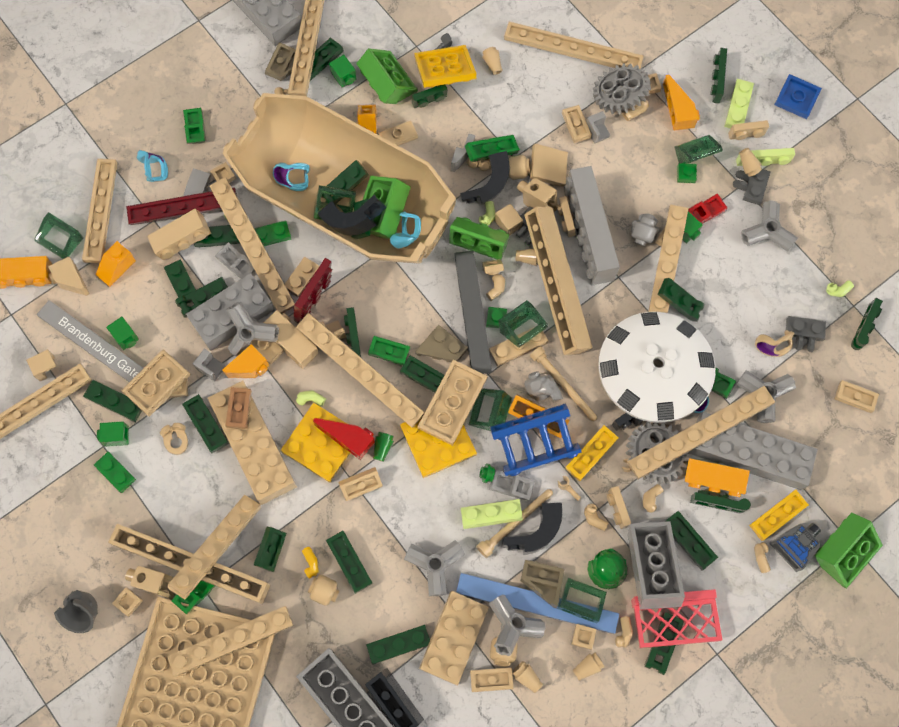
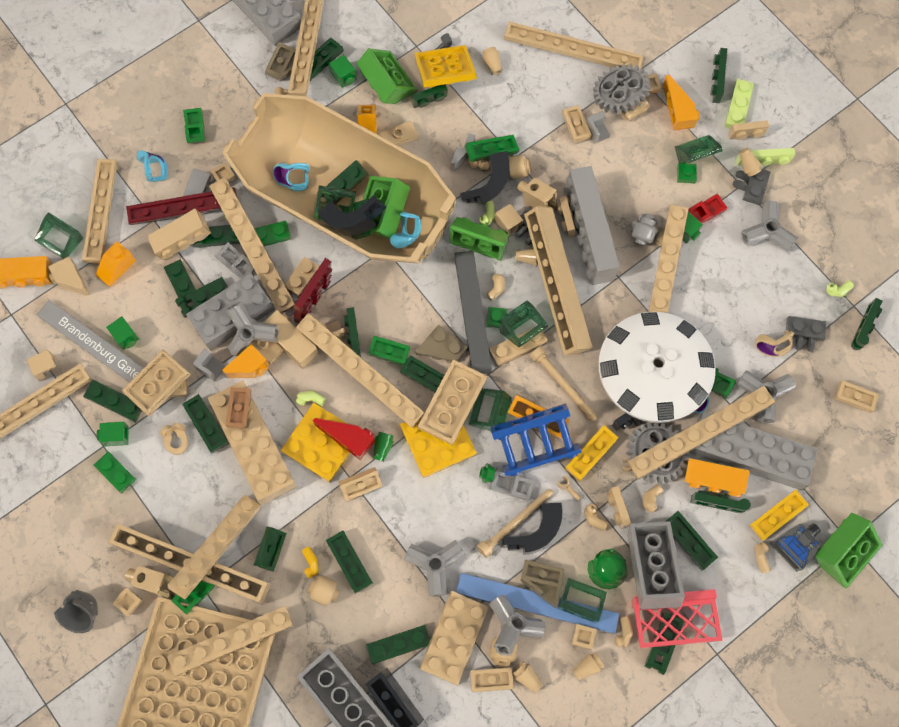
yellowish green plate [461,499,523,529] -> none
tan plate [482,259,504,275] -> none
light grey head [524,371,563,402] -> none
tan tile [530,143,568,187] -> none
dark green plate [657,278,705,322] -> none
blue plate [774,74,822,120] -> none

